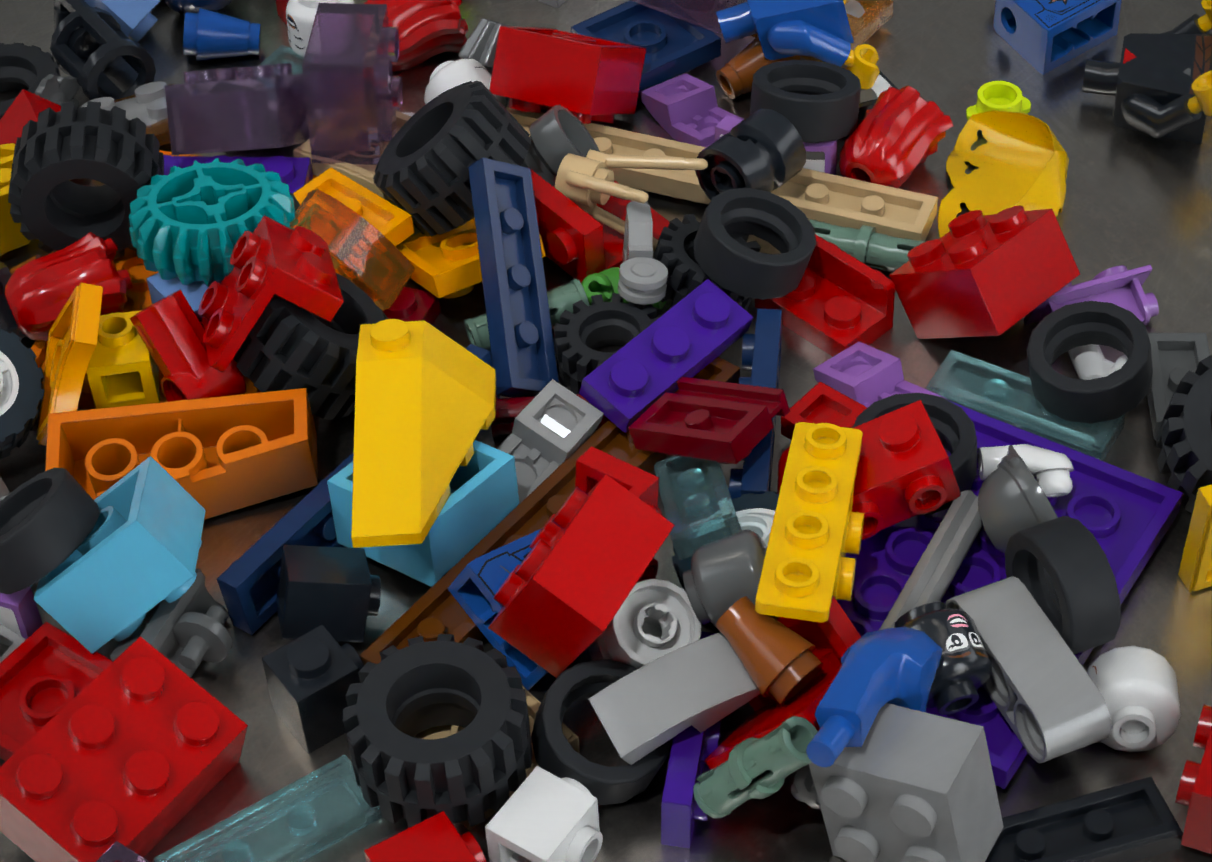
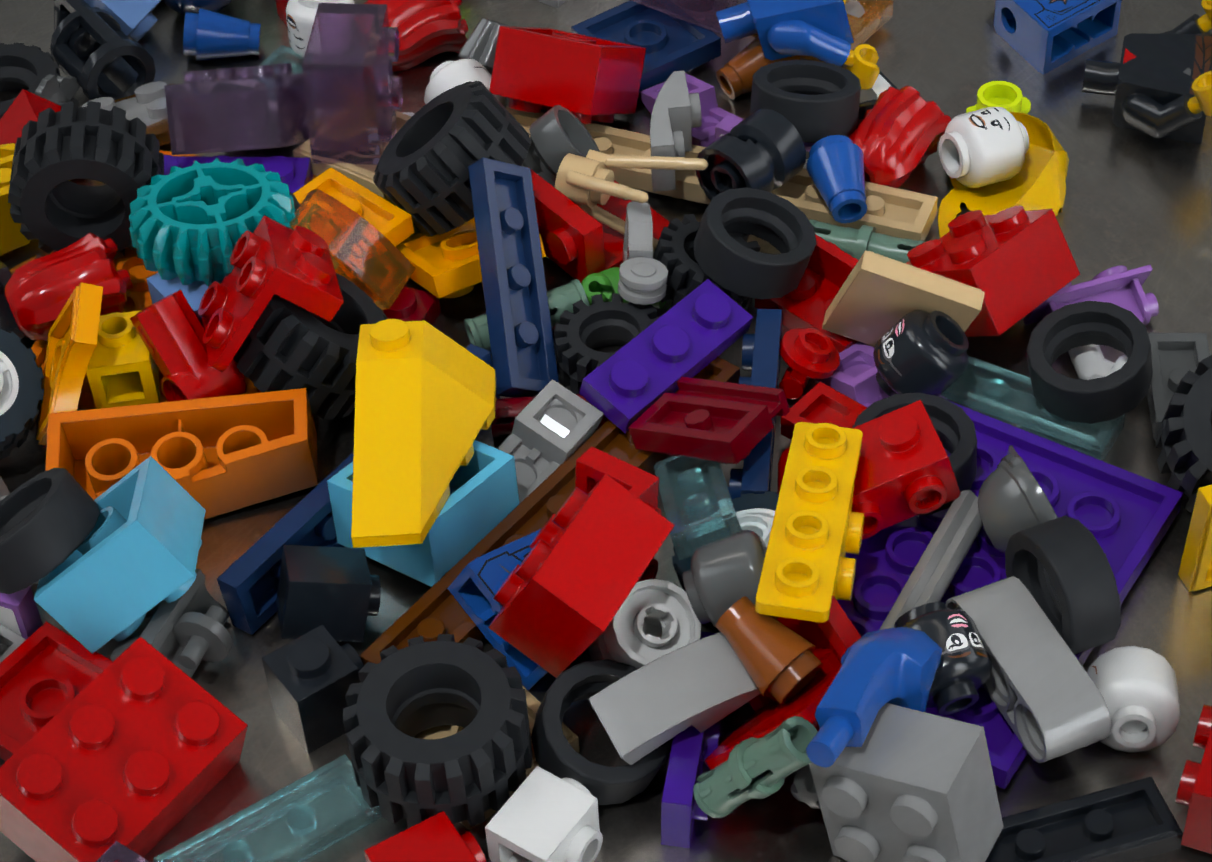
white arm [978,444,1074,497] -> none
none -> light grey slope [650,71,702,192]
none -> red plate [779,328,840,399]
none -> blue cone [806,135,867,223]
none -> tan tile [822,250,985,347]
none -> black head [873,310,969,396]
none -> white head [939,107,1029,188]

